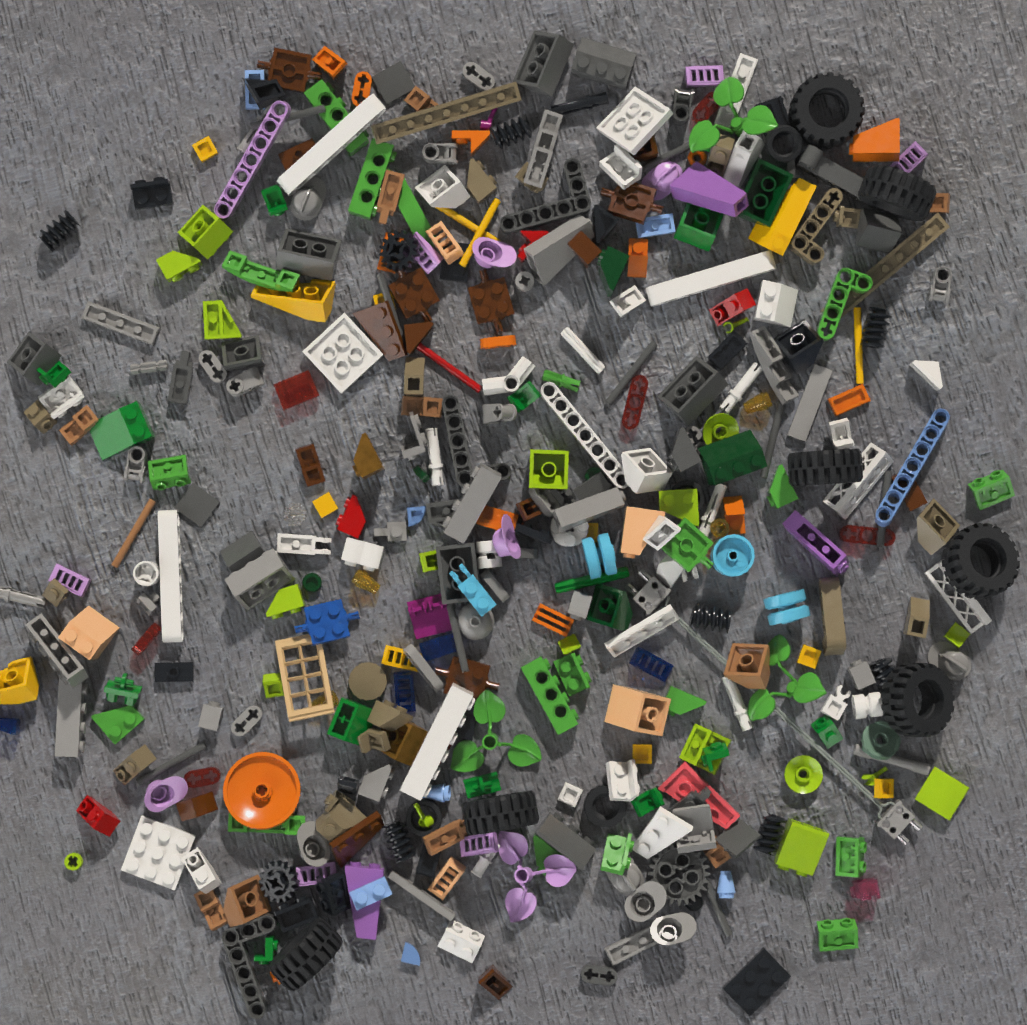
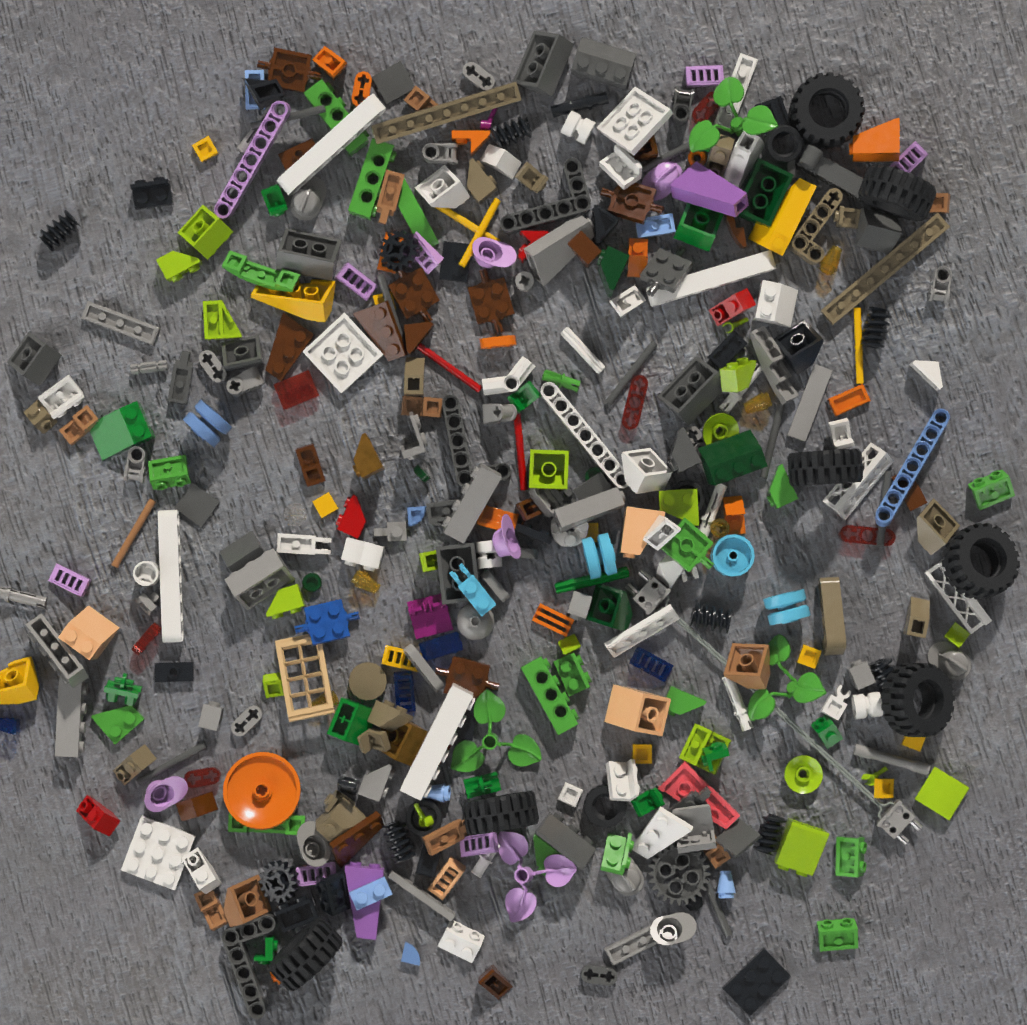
green bracket [36,361,71,388] -> none
dark tan bracket [42,578,69,607] -> none
lime bush [64,853,83,871] -> none
light nougat slope [425,221,464,265] -> none
white pin [425,428,444,486] -> none
dark grey bar [446,603,469,673] -> none
light grey slope [523,109,563,188] -> none
light grey piece [624,881,667,922] -> none
medium lavender slope [782,510,849,577] -> none
bright green beam [816,268,873,341] -> none
clear pink brick [850,877,881,901] -> none
sand green plate [861,721,901,760] -> none
none -> medium blue wheel [183,399,233,447]
none -> reddish brown wing [266,313,315,382]
none -> lavender slope [335,262,378,301]
none -> white slope [480,144,522,180]
none -> red bar [514,414,528,491]
none -> white wheel [561,111,596,145]
none -> dark grey plate [640,246,693,297]
none -> lime slope [719,357,756,392]
none -> reddish brown slope [724,214,747,249]
none -> clear yellow cone [819,245,842,275]
none -> yellow tile [901,736,926,752]

